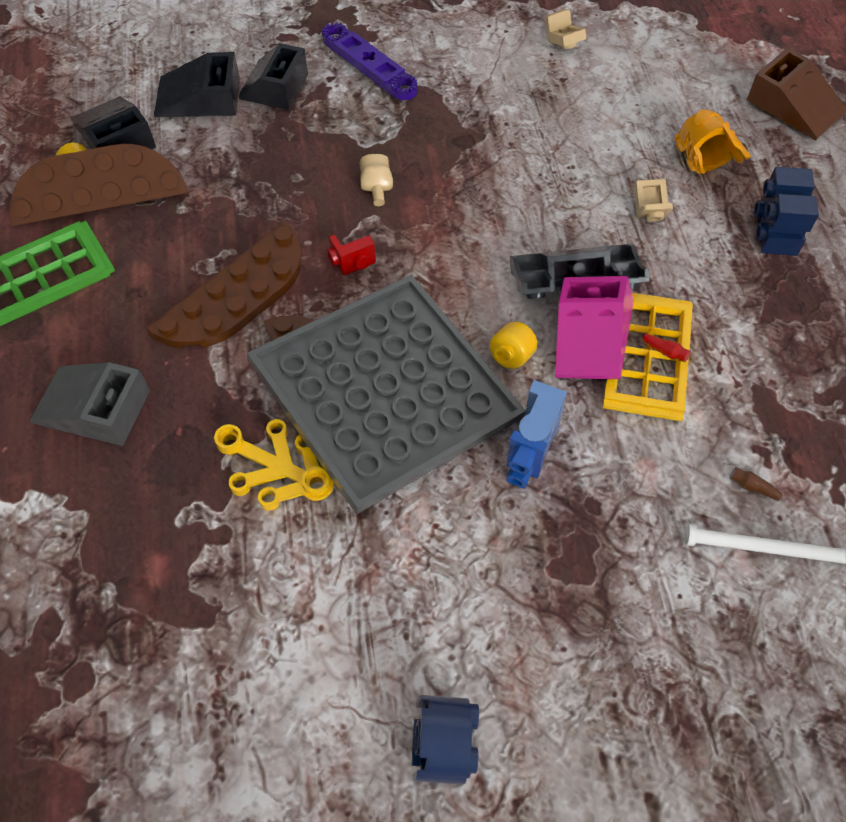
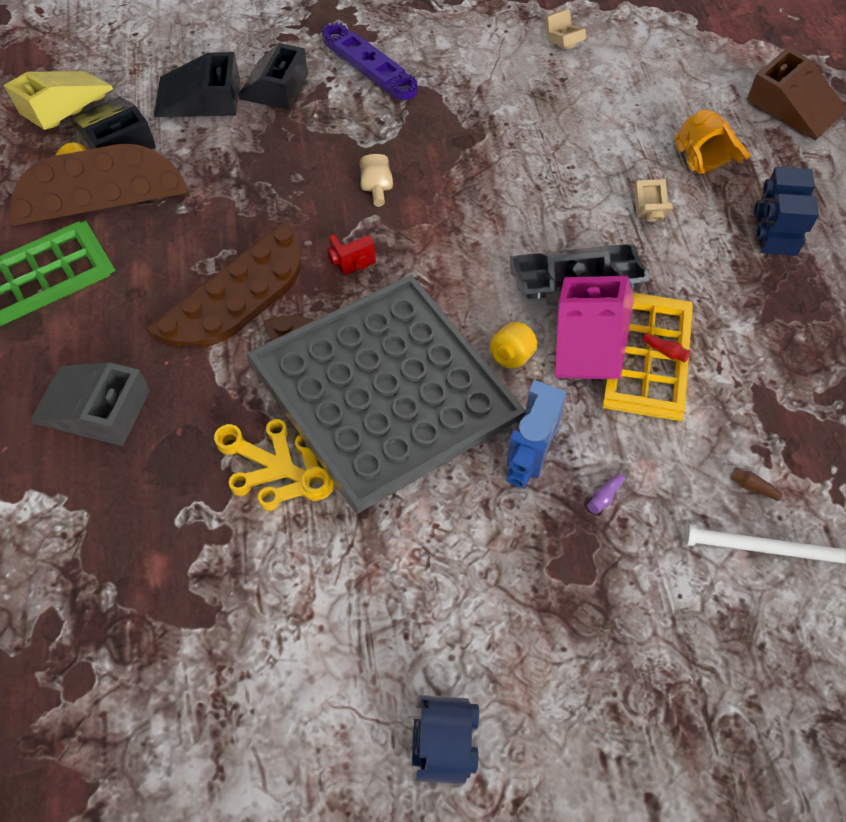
none -> light yellow slope [3,71,113,130]
none -> medium lavender piece [587,473,625,514]

